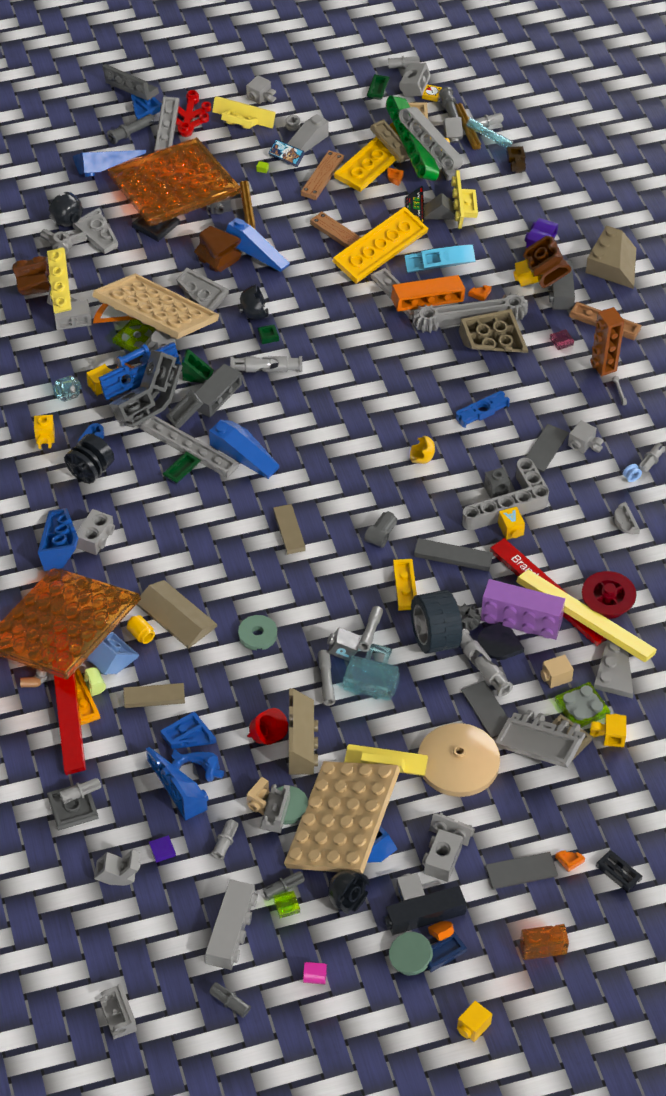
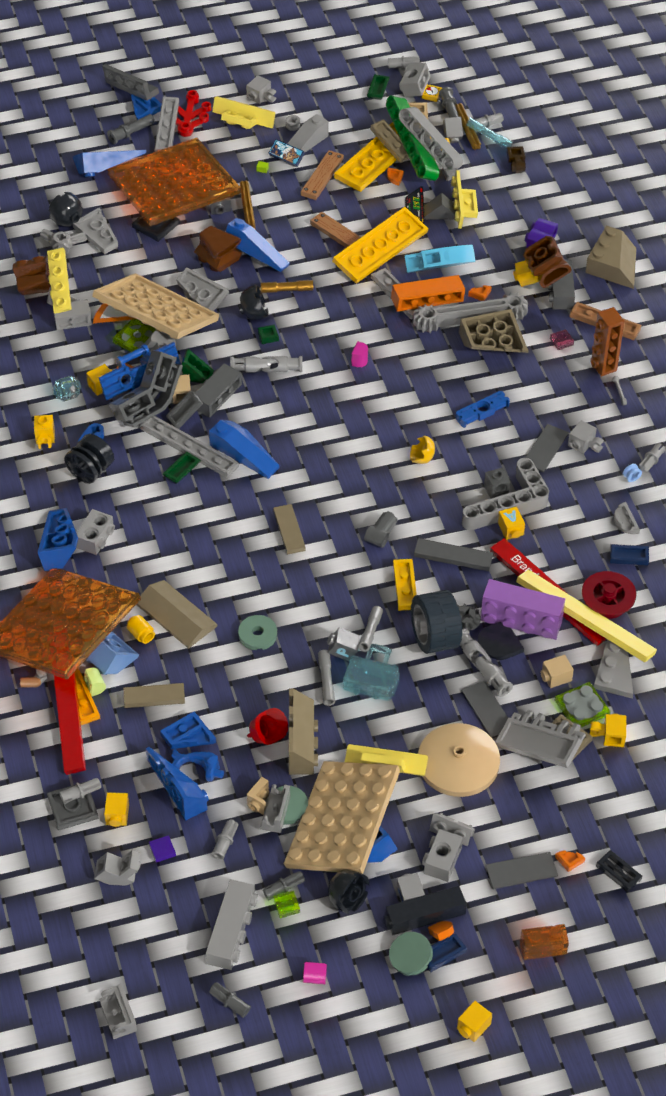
none -> yellow brick [104,792,129,827]
none -> tan brick [173,375,191,404]
none -> pearl gold piece [261,280,313,293]
none -> dark pink brick [351,341,368,367]
none -> dark blue tile [610,544,649,565]

